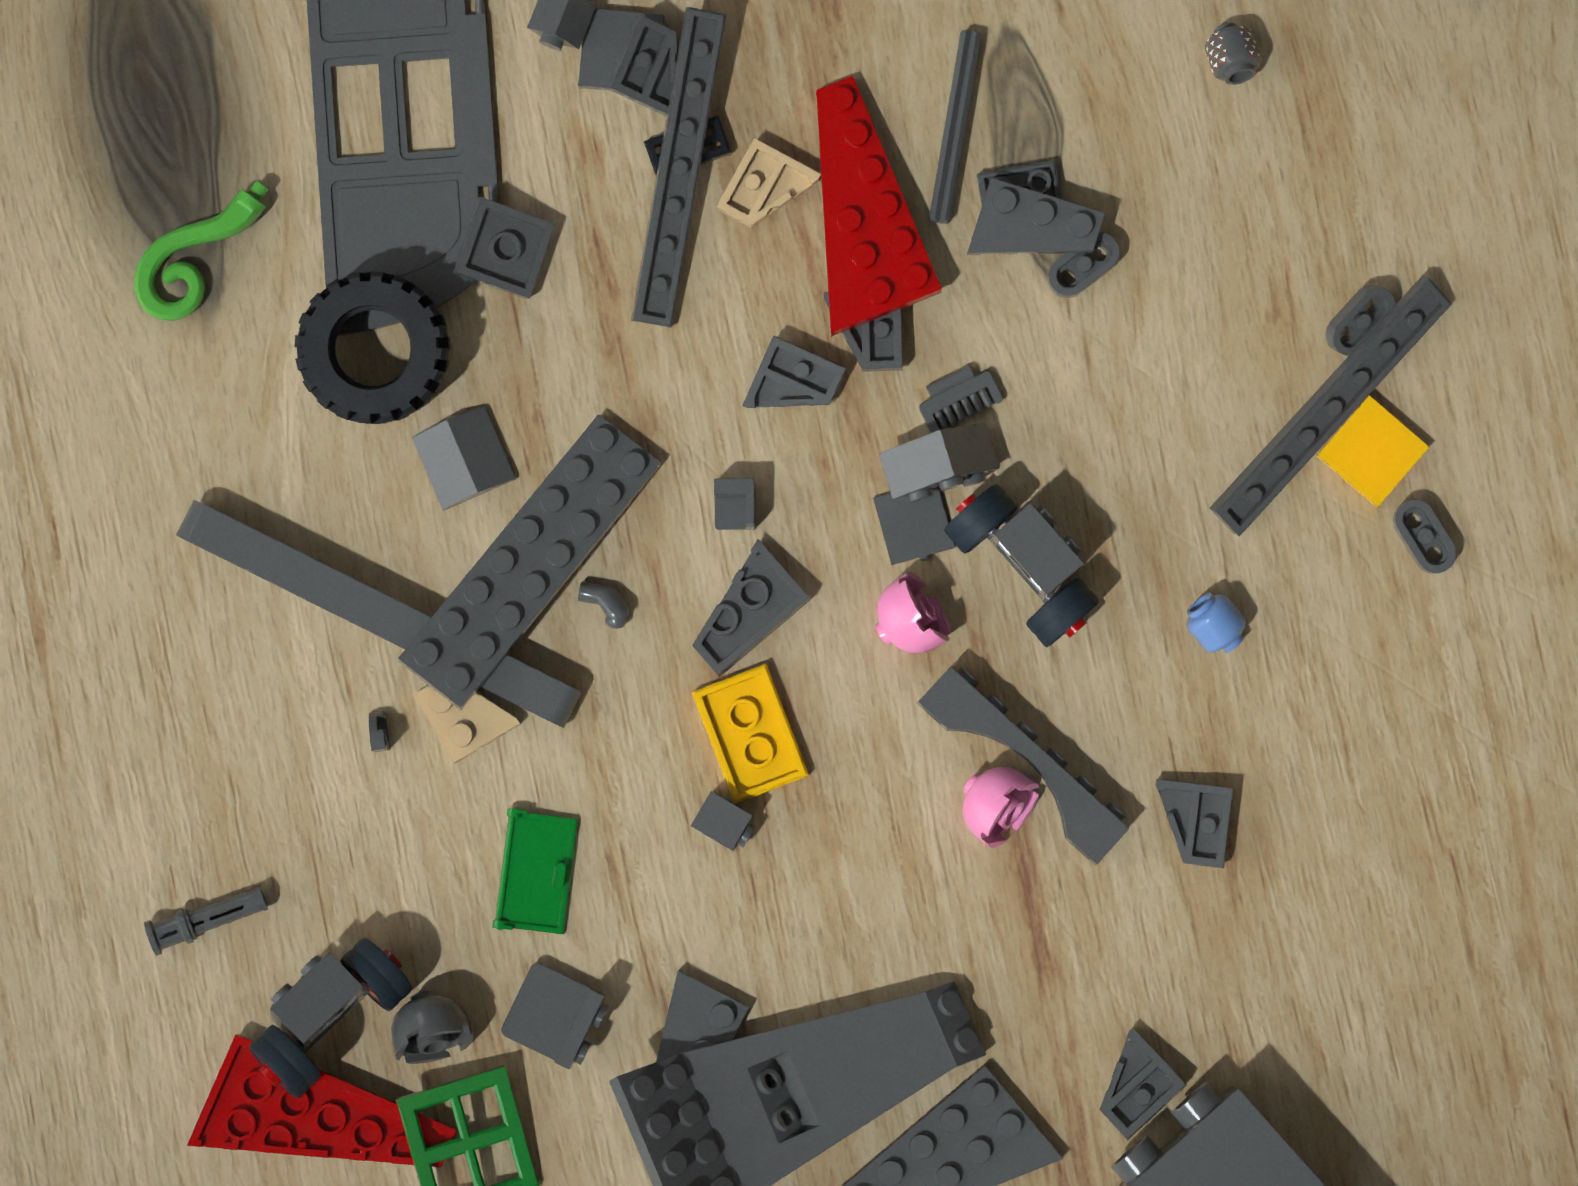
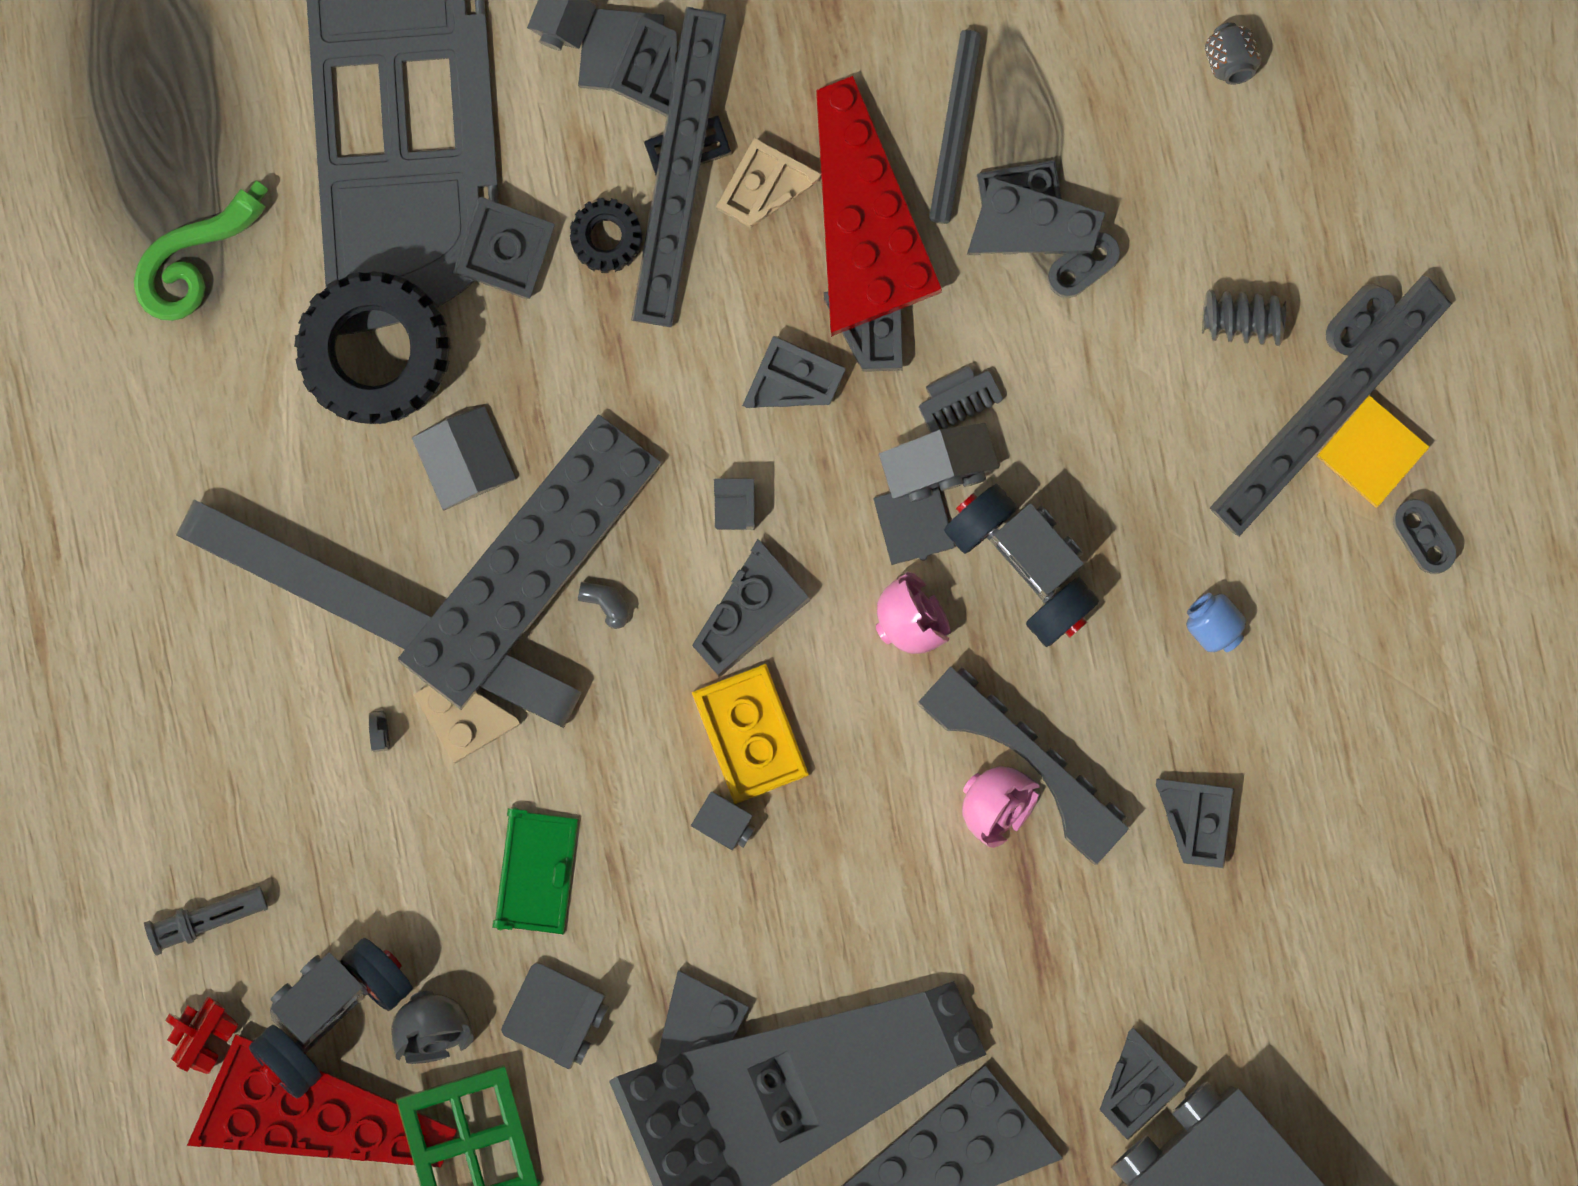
none -> red hips [165,996,238,1074]
none -> black tyre [570,198,642,273]
none -> dark grey piece [1202,289,1286,346]

